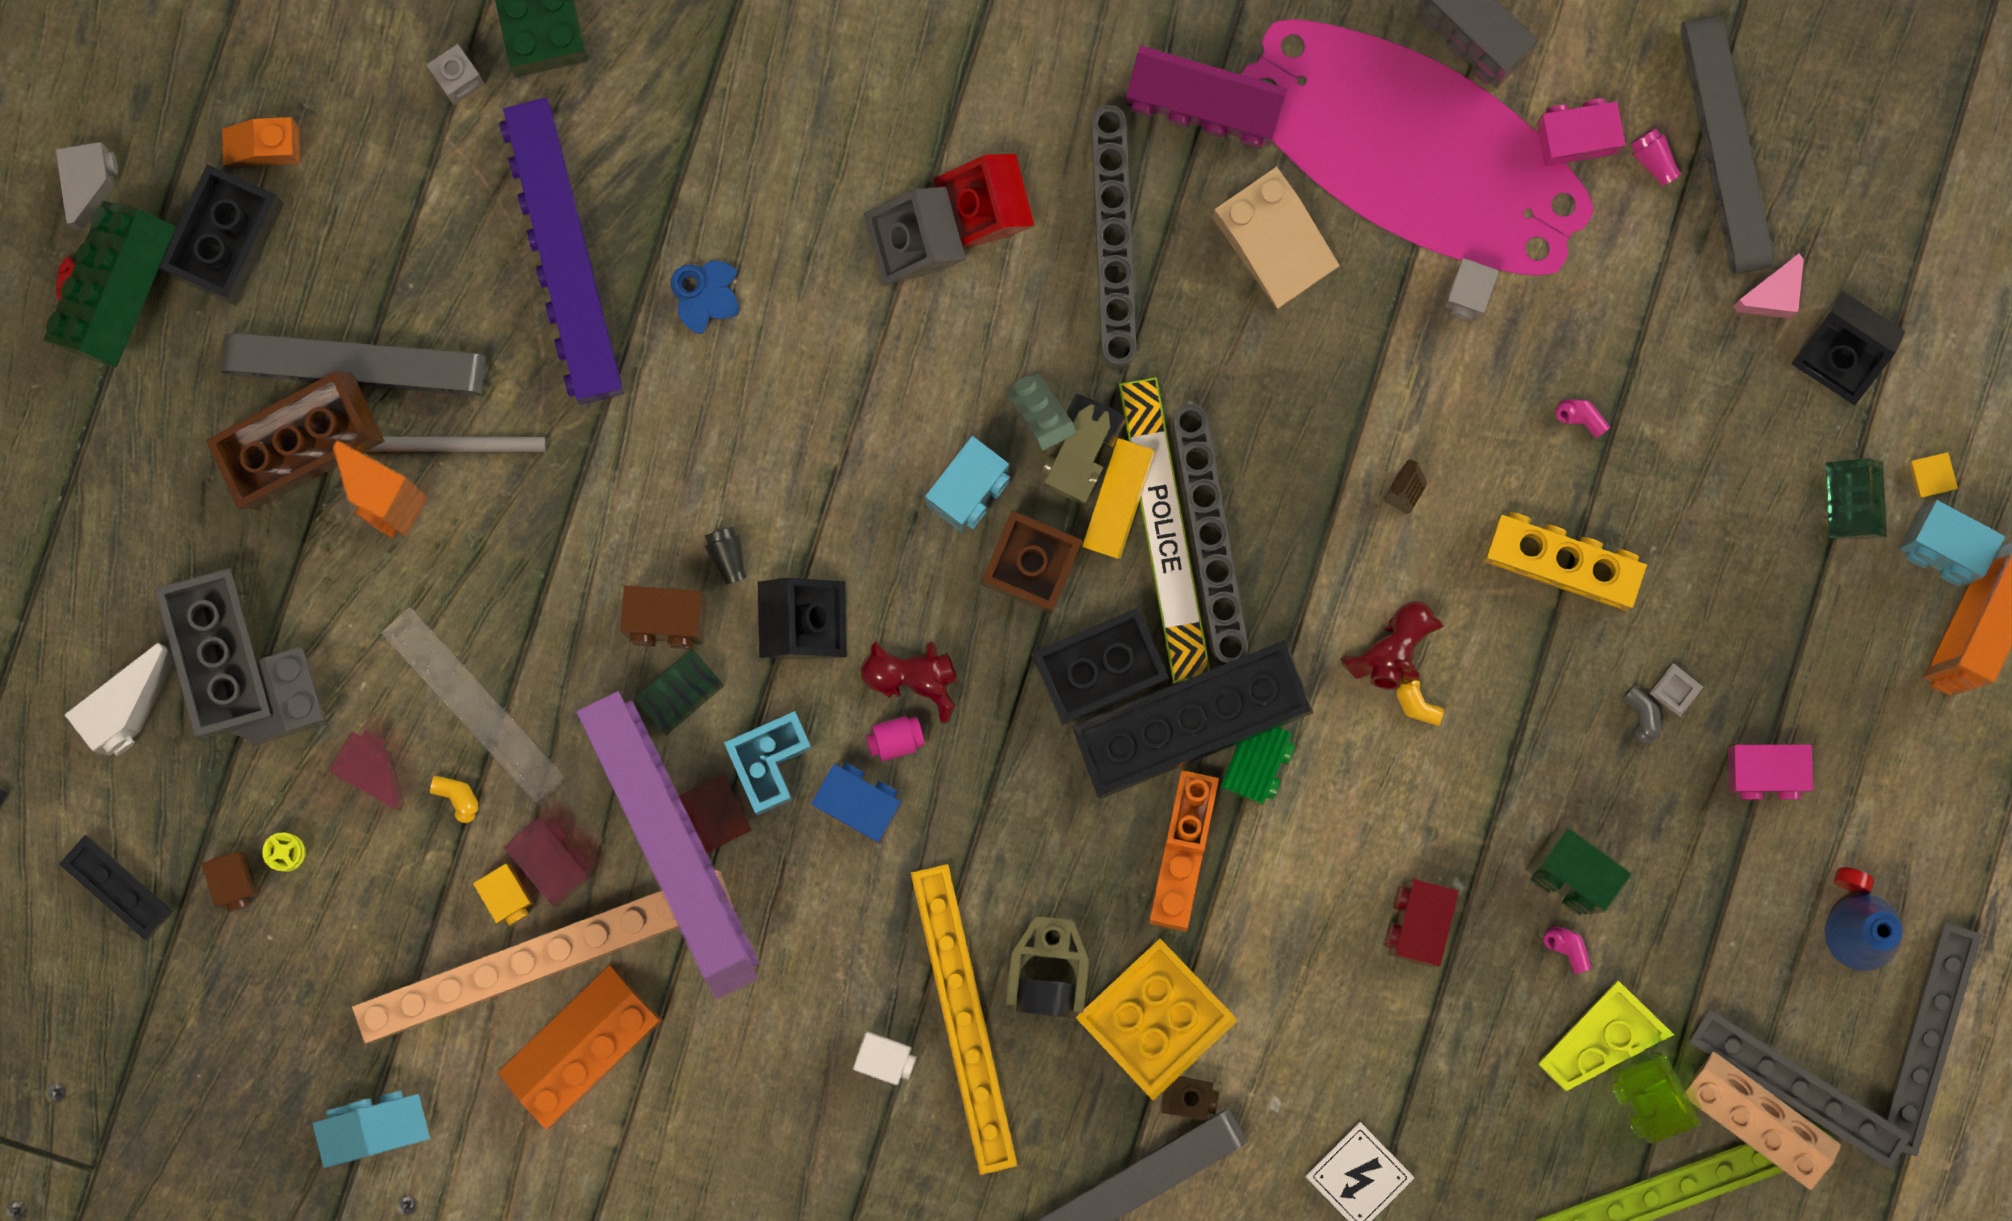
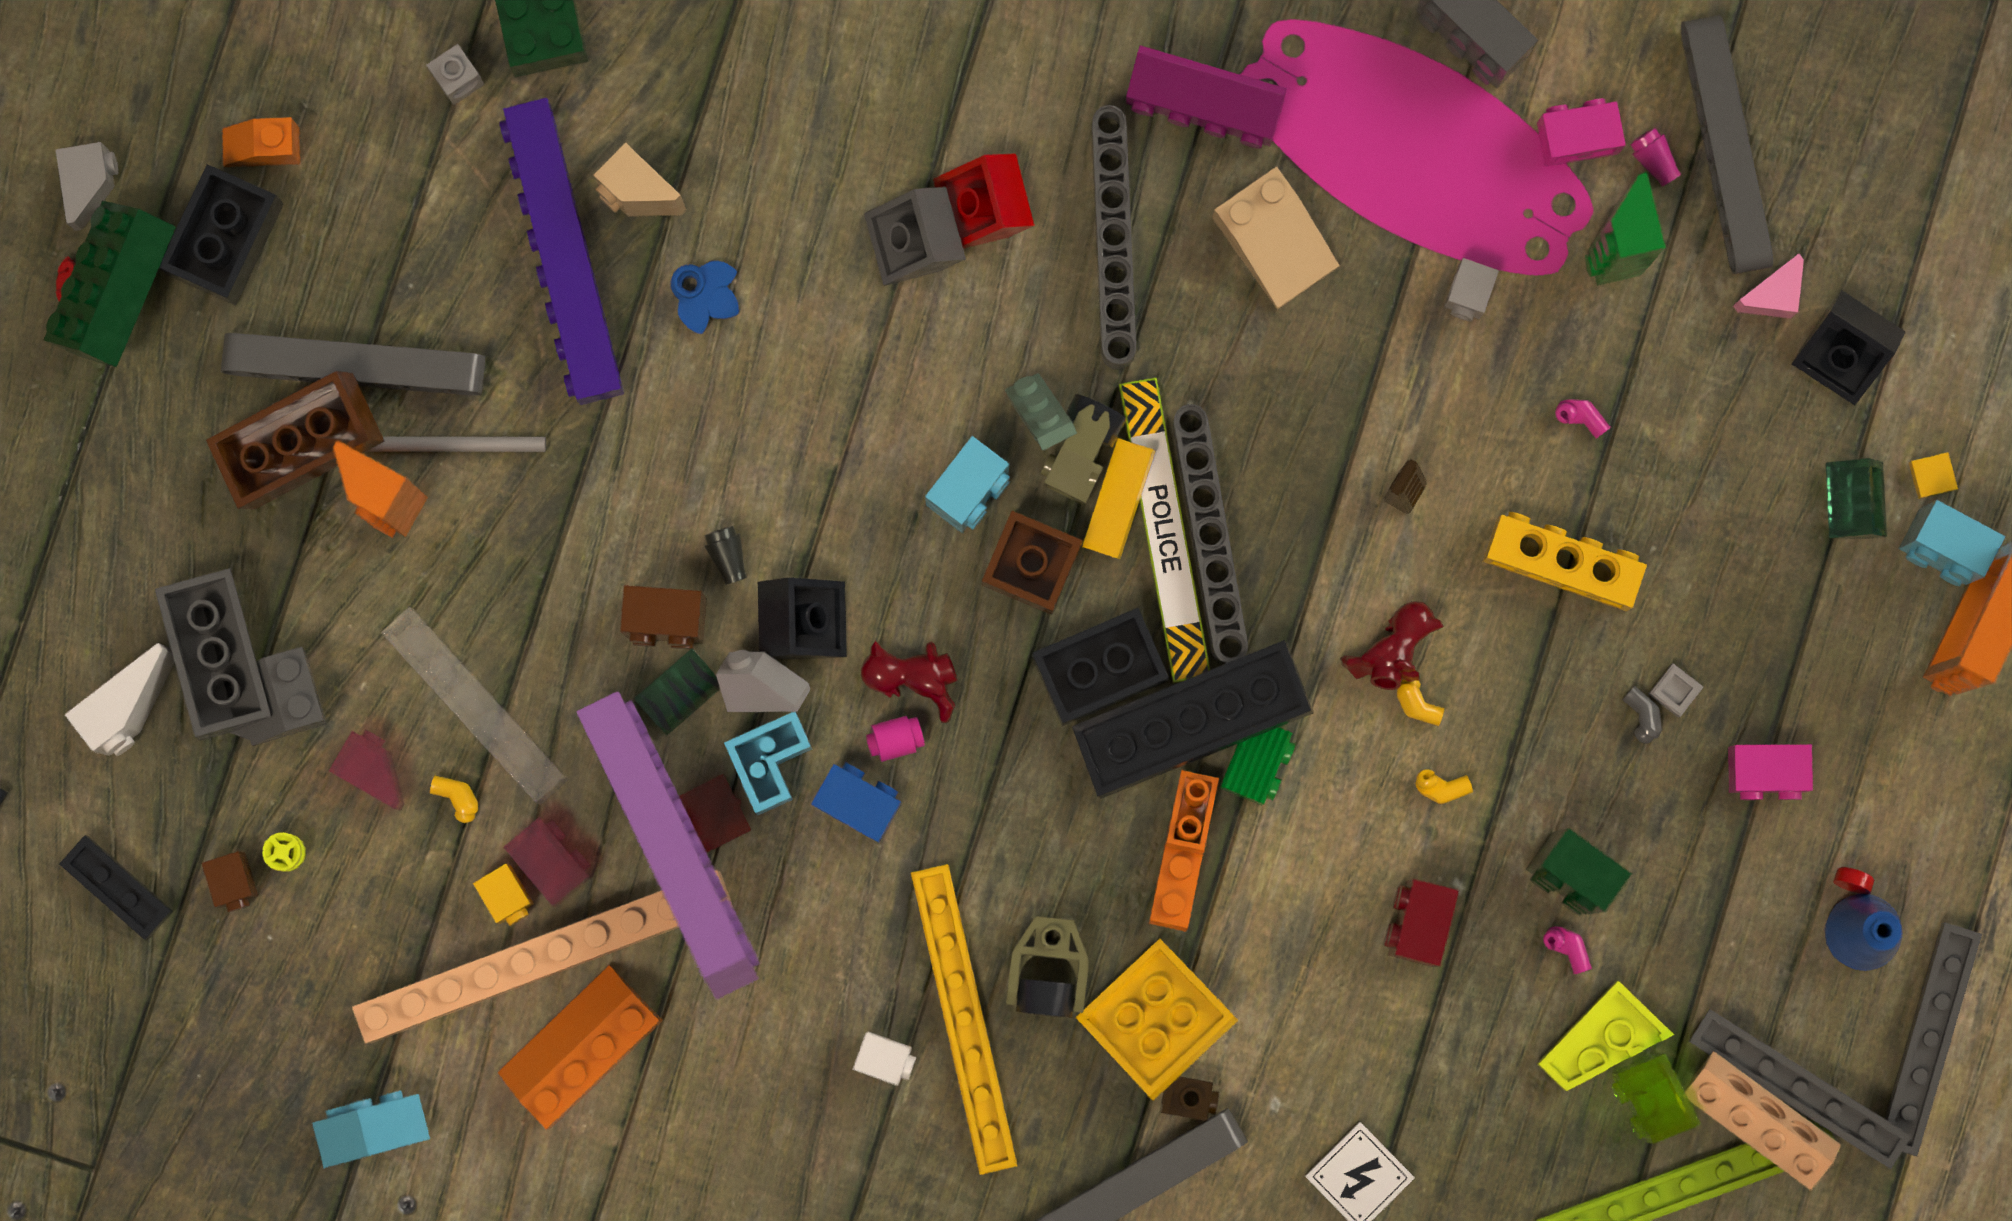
none -> tan slope [594,142,686,216]
none -> light grey slope [716,650,810,712]
none -> yellow arm [1415,769,1473,804]
none -> green slope [1585,173,1666,286]

